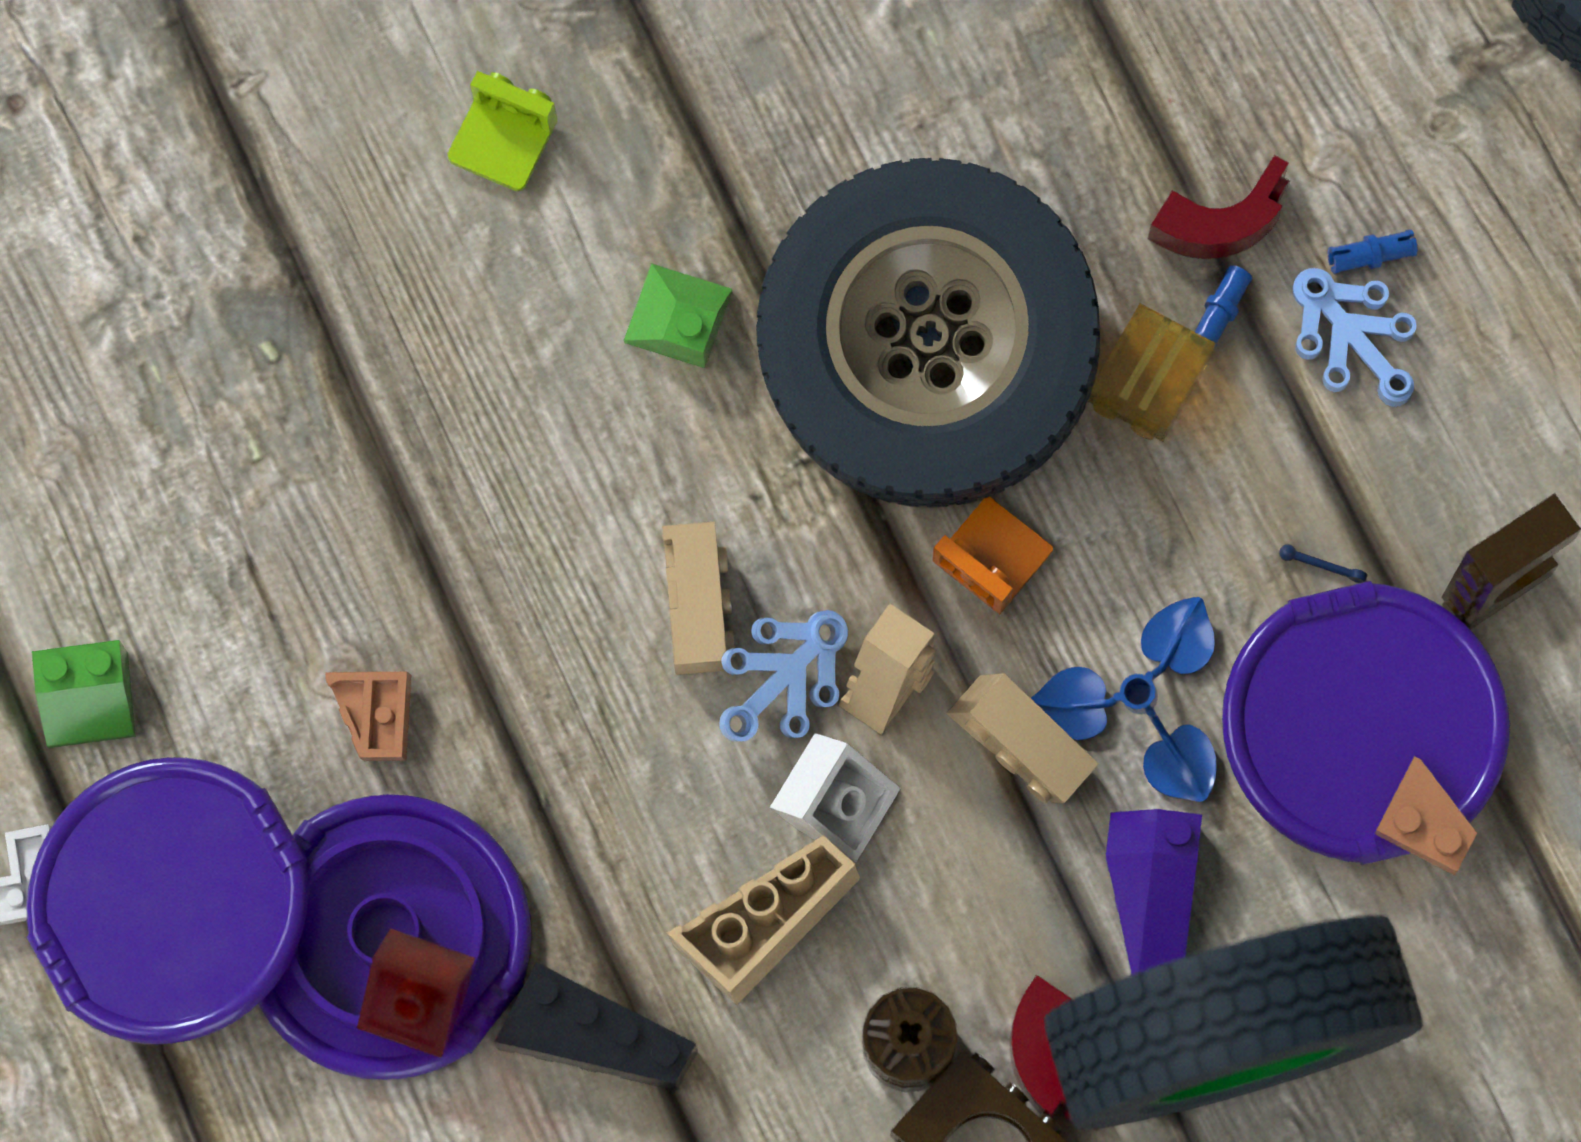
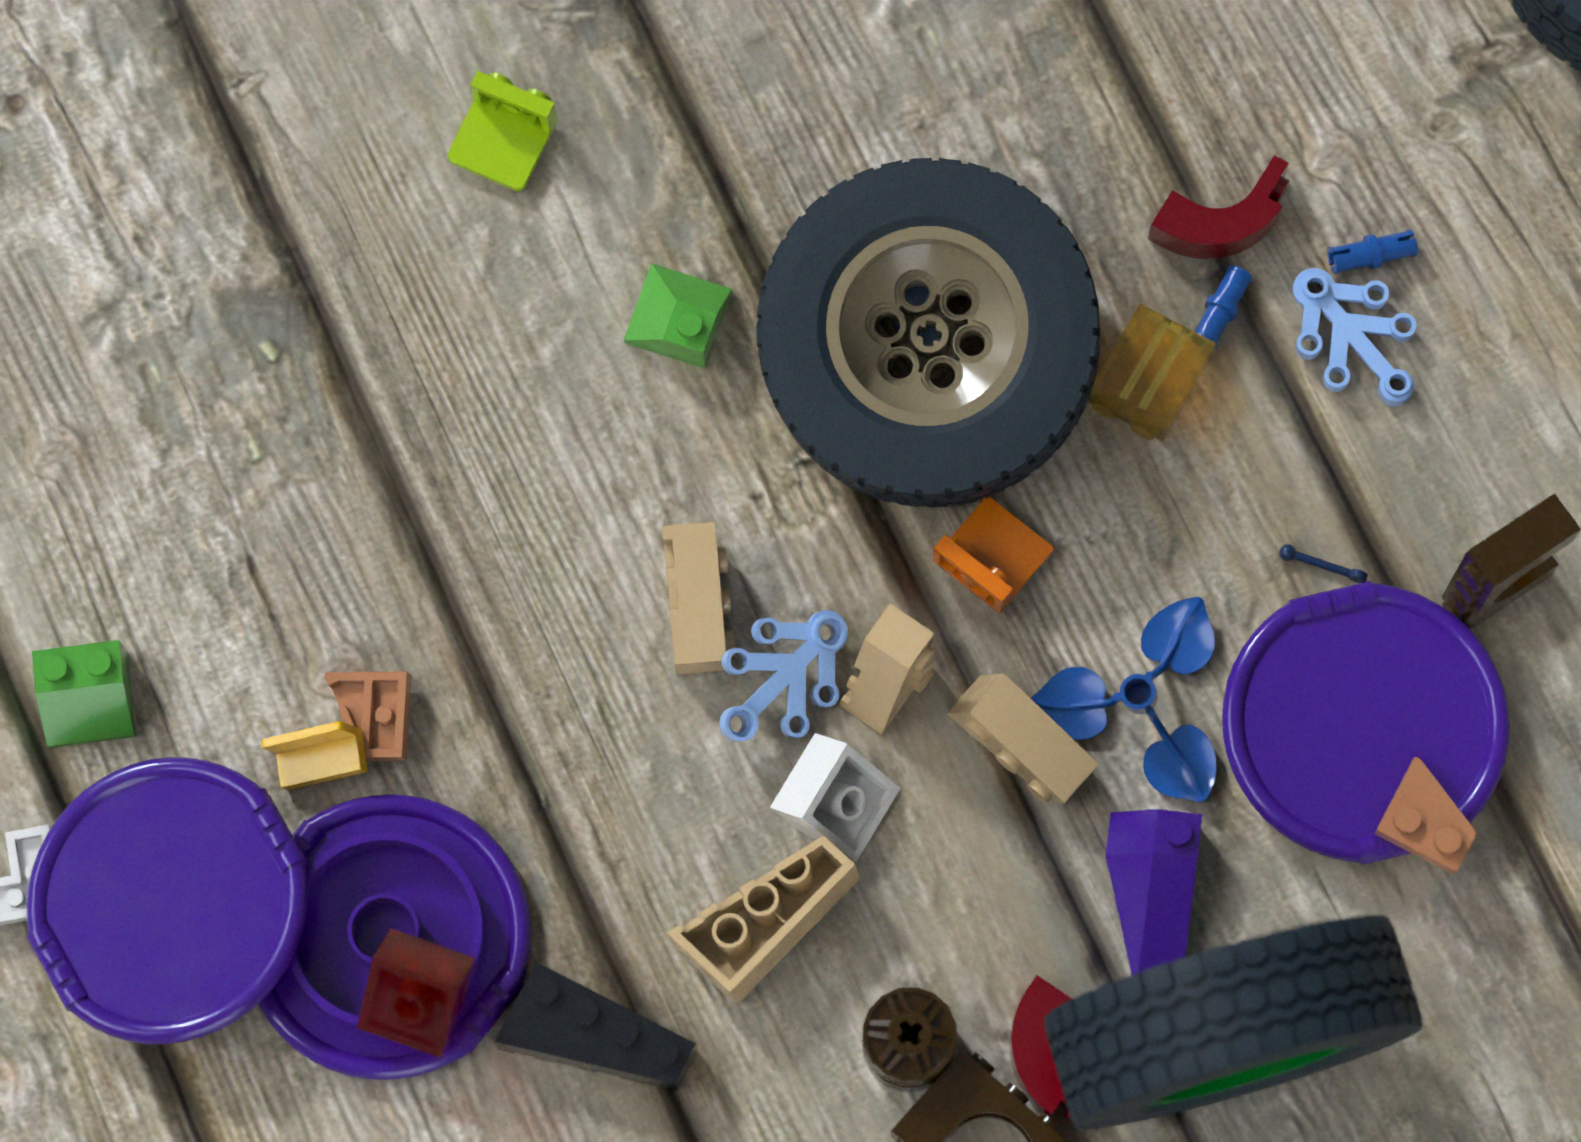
none -> yellow panel [261,721,368,790]

